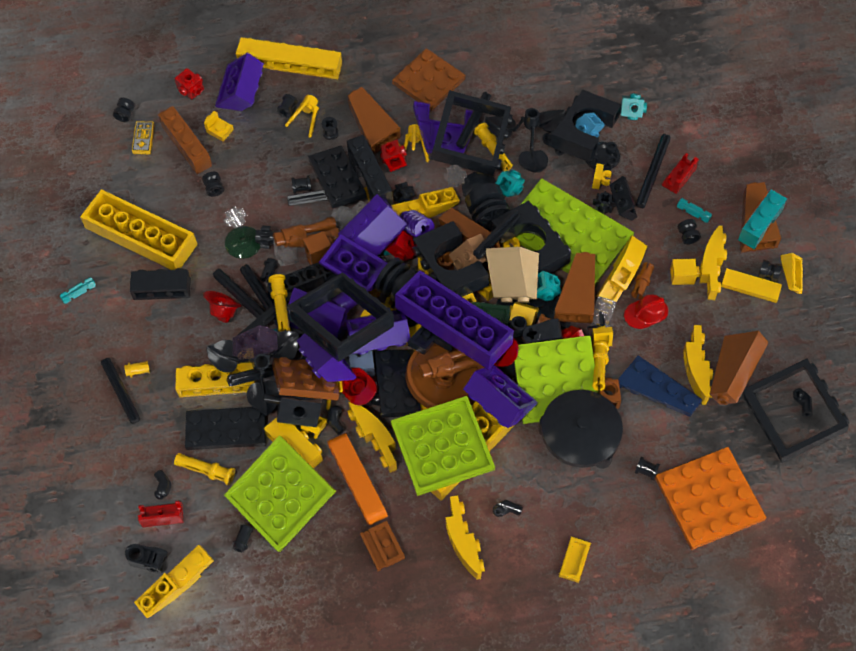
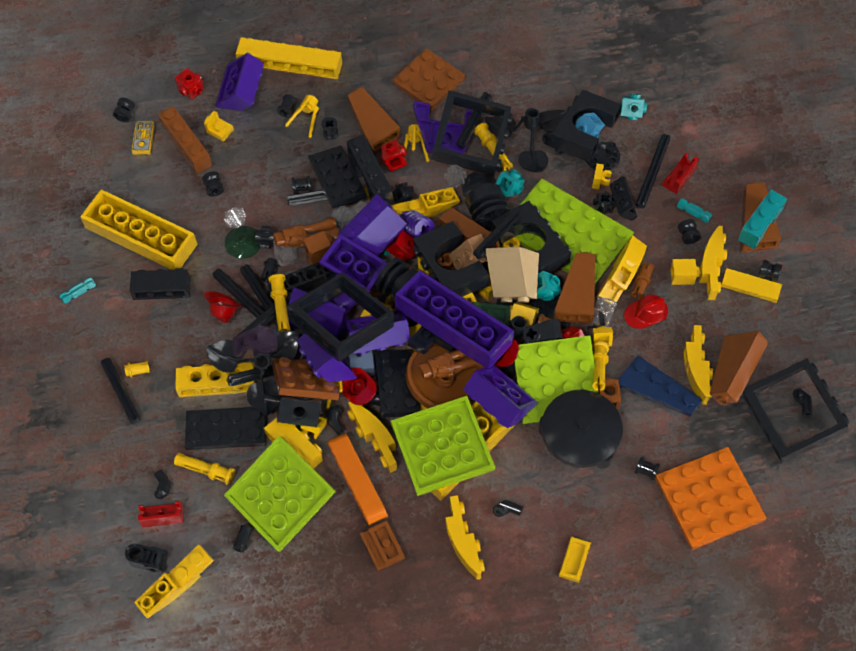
yellow slope [780,253,803,294] -> none

